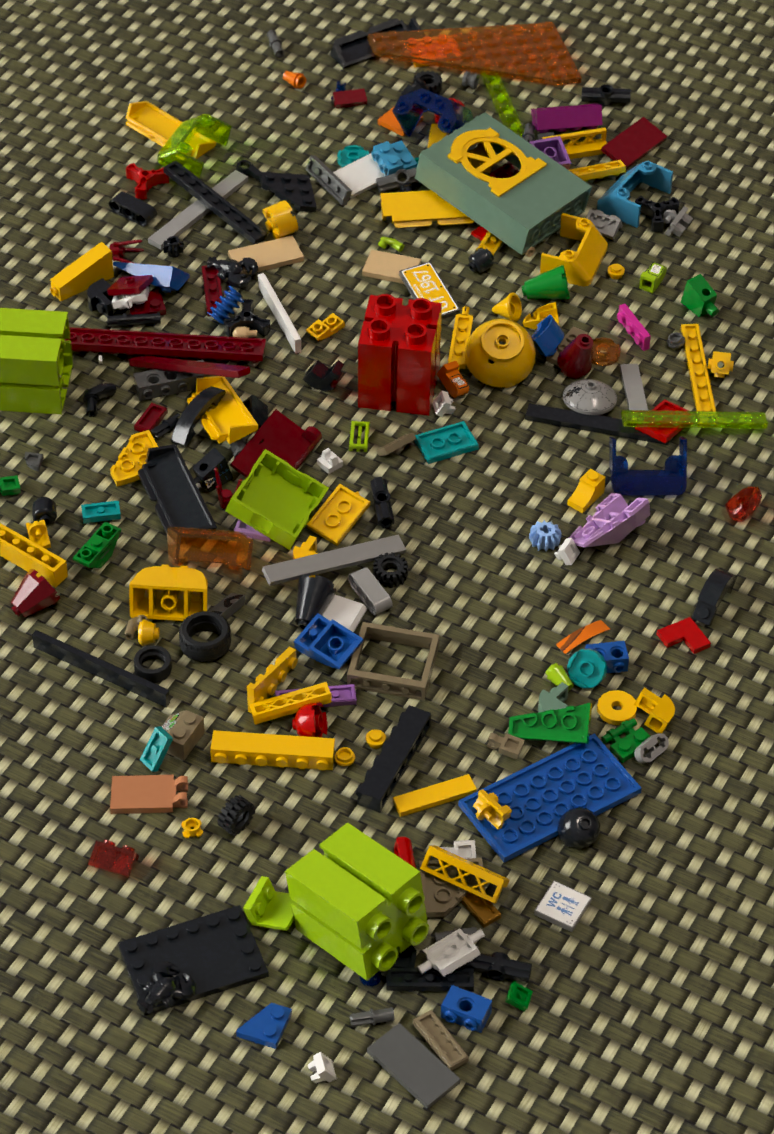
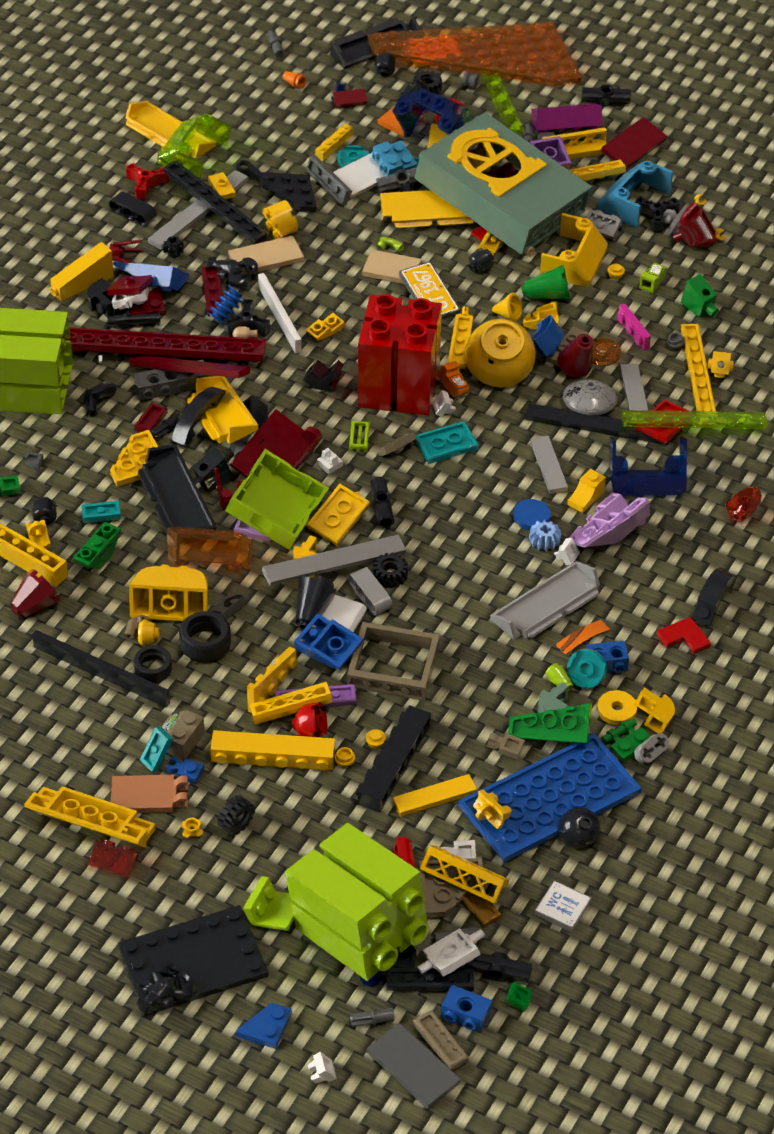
none -> yellow slope [24,787,156,848]
none -> blue plate [165,757,204,784]
none -> yellow plate [208,172,236,199]
none -> yellow piece [315,124,353,161]
none -> black head [374,52,396,77]
none -> light grey slope [490,561,600,640]
none -> blue tile [513,499,551,530]
none -> light grey tile [530,436,568,494]
none -> dark red torso [673,194,726,248]

